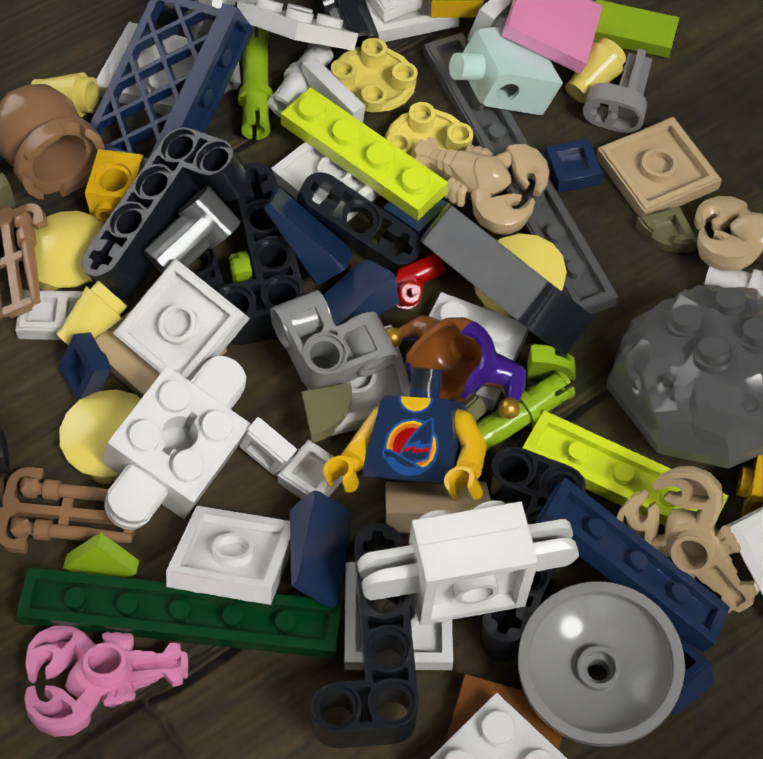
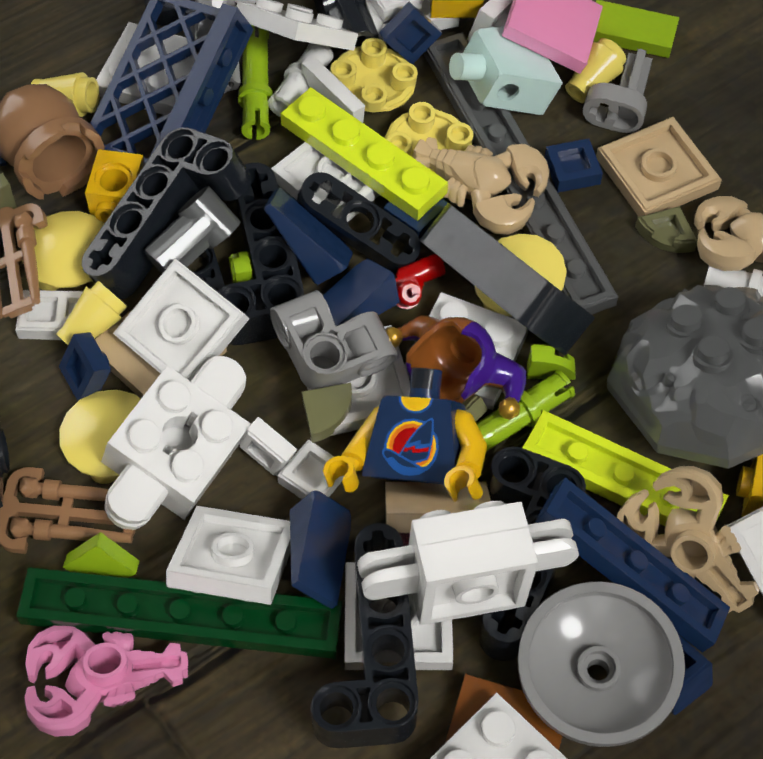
none -> dark blue plate [379,1,442,64]

